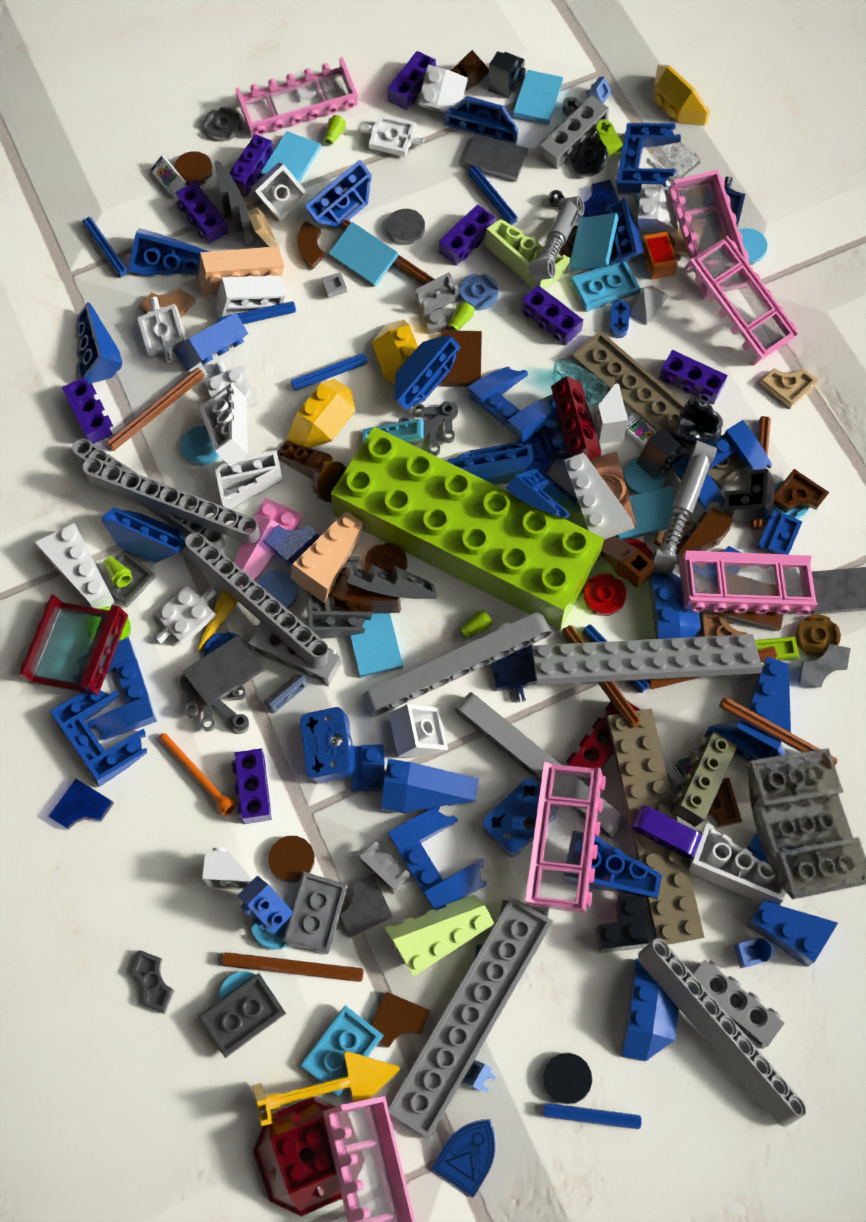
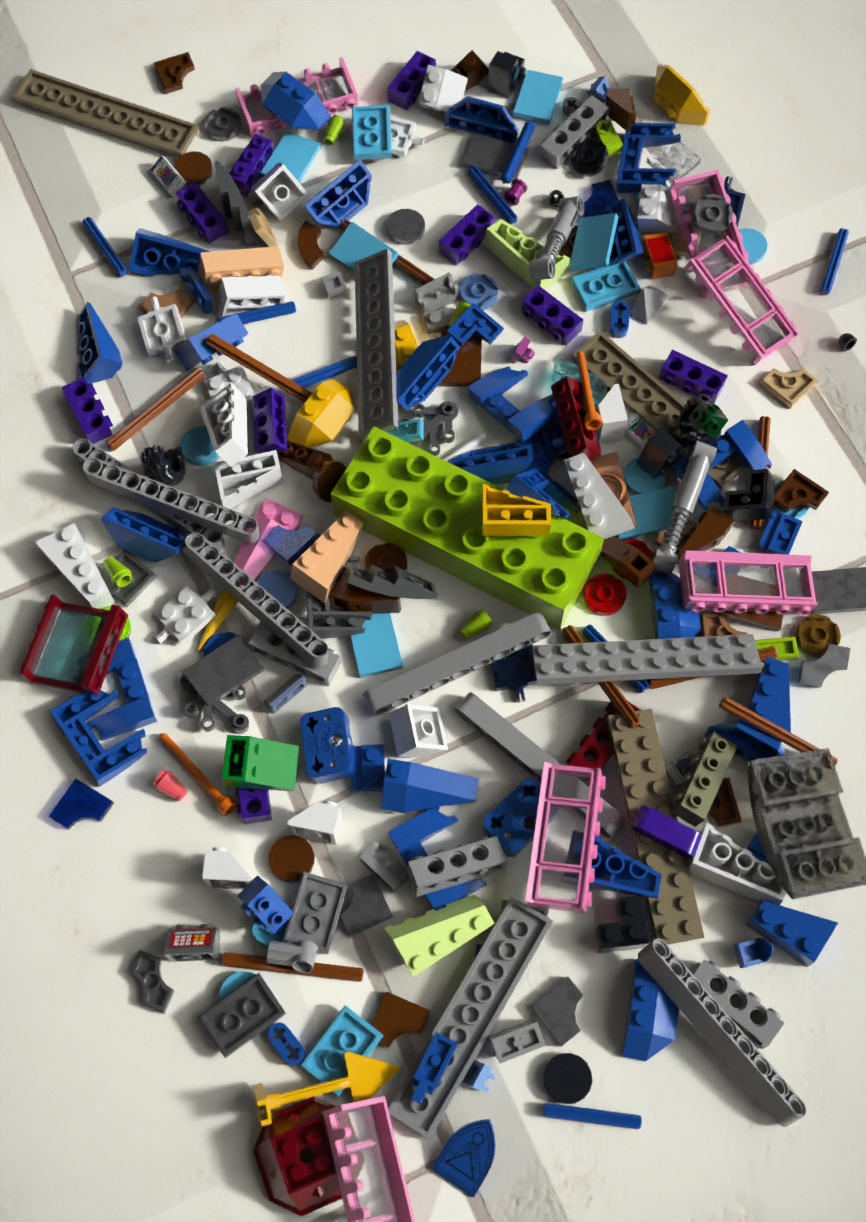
none -> dark tan plate [12,69,199,157]
none -> black hair [140,445,185,487]
none -> coral cone [152,769,188,801]
none -> reddish brown tile [153,52,195,94]
none -> dark grey slope [164,924,220,962]
none -> blue hinge [179,266,213,315]
none -> dark orange axle [206,334,312,403]
none -> slope [222,735,299,792]
none -> dark purple brick [252,388,287,454]
none -> blue wedge [261,71,331,130]
none -> light grey piece [267,940,318,973]
none -> blue beam [268,1022,305,1066]
none -> white slope [287,801,343,845]
none -> medium azure tile [352,105,392,160]
none -> light grey plate [354,249,398,440]
none -> light grey brick [407,836,507,897]
none -> blue hinge [411,1032,458,1105]
none -> white bar [443,432,487,462]
none -> blue plate [446,302,504,347]
none -> yellow wedge [482,484,551,536]
none -> light grey hinge [489,1019,546,1063]
none -> blue axle [500,121,535,184]
none -> magenta bush [504,179,528,205]
none -> magenta tile [508,336,535,364]
none -> flat silver tile [530,976,583,1047]
none -> orange piece [576,351,602,431]
none -> reddish brown slope [605,88,636,132]
none -> dark green brick [689,401,728,436]
none -> flat silver tile [692,194,733,235]
none -> blue axle [820,228,849,295]
none -> black hinge [839,333,857,351]

